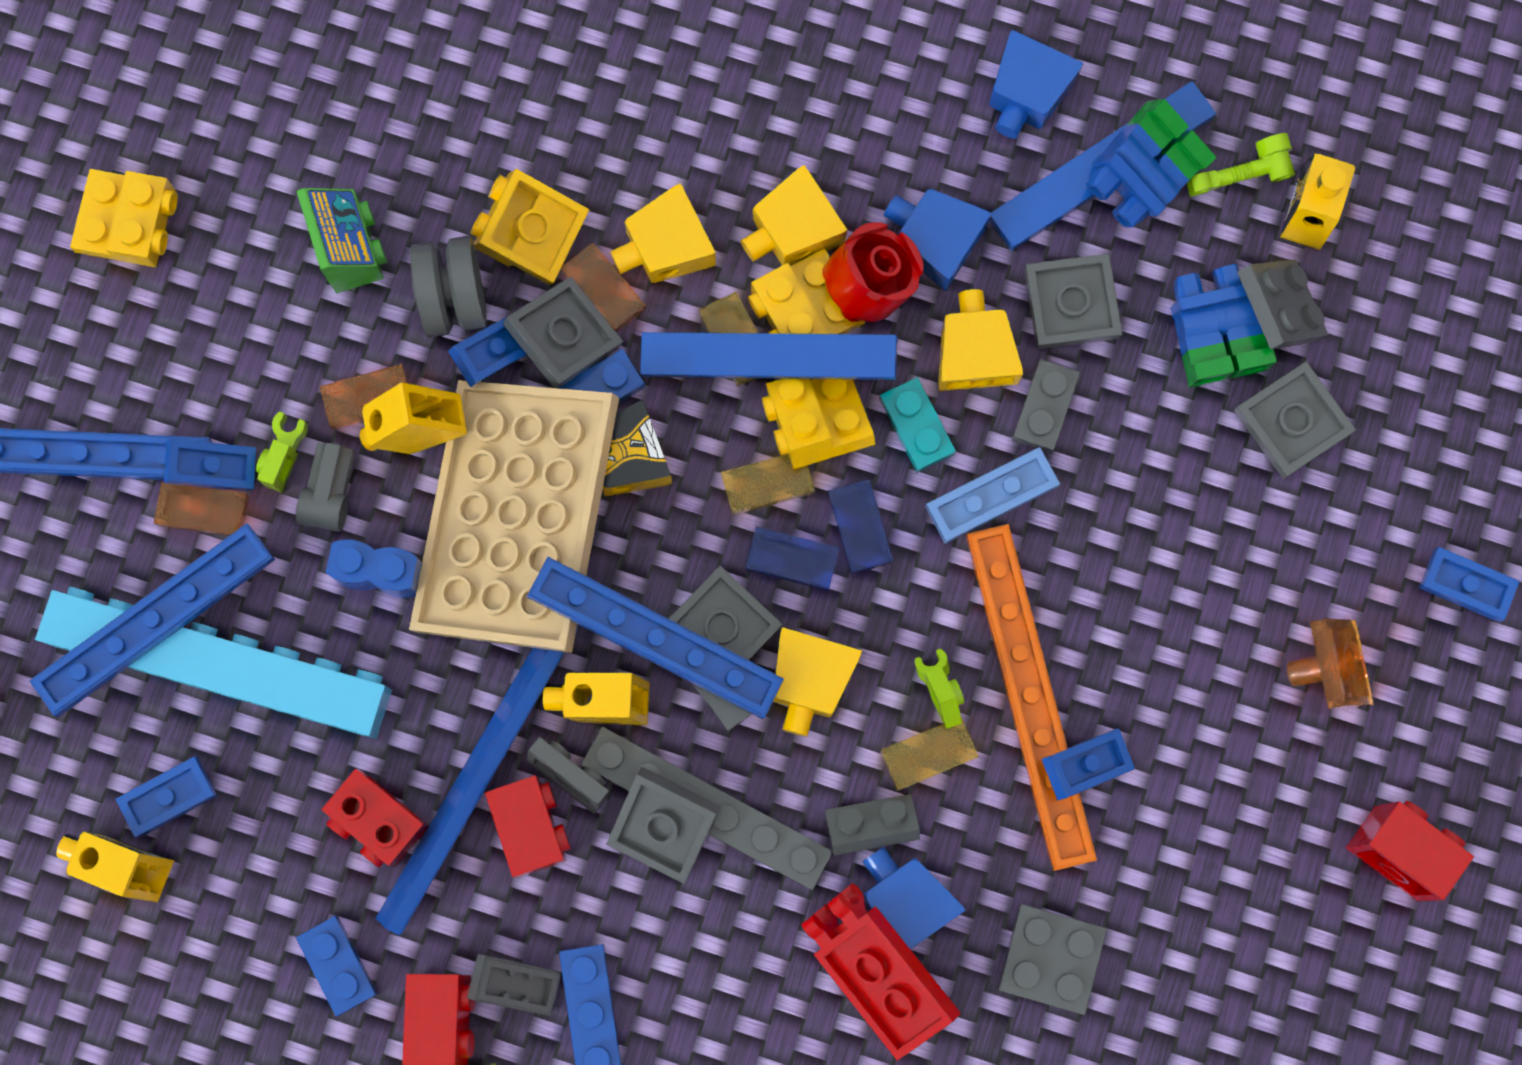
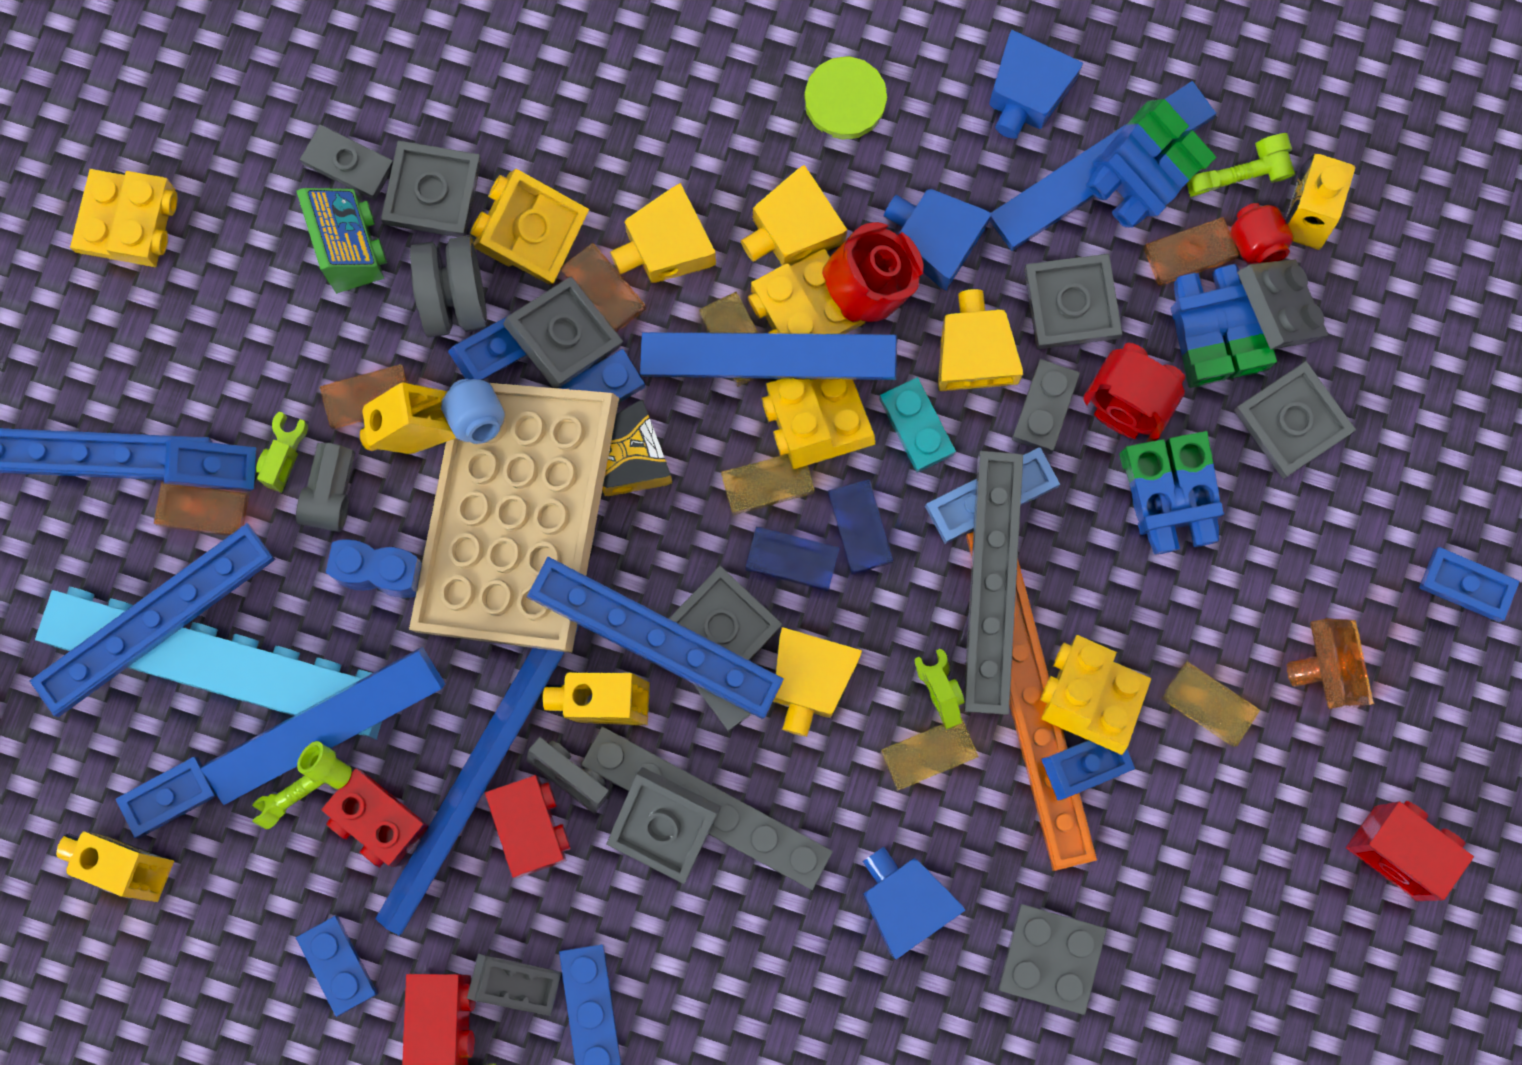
red tile [801,883,961,1061] -> none
dark grey plate [825,794,920,855] -> none
none -> blue tile [200,646,446,805]
none -> lime brick [252,741,352,829]
none -> dark grey plate [300,125,393,200]
none -> dark grey plate [381,140,482,237]
none -> medium blue head [441,379,505,444]
none -> lime tile [804,56,887,140]
none -> dark grey plate [963,451,1023,715]
none -> yellow plate [1040,635,1151,755]
none -> red brick [1083,343,1185,442]
none -> blue hips [1119,431,1224,555]
none -> clear orange plate [1143,217,1239,286]
none -> clear yellow plate [1161,661,1260,747]
none -> red head [1230,203,1294,265]

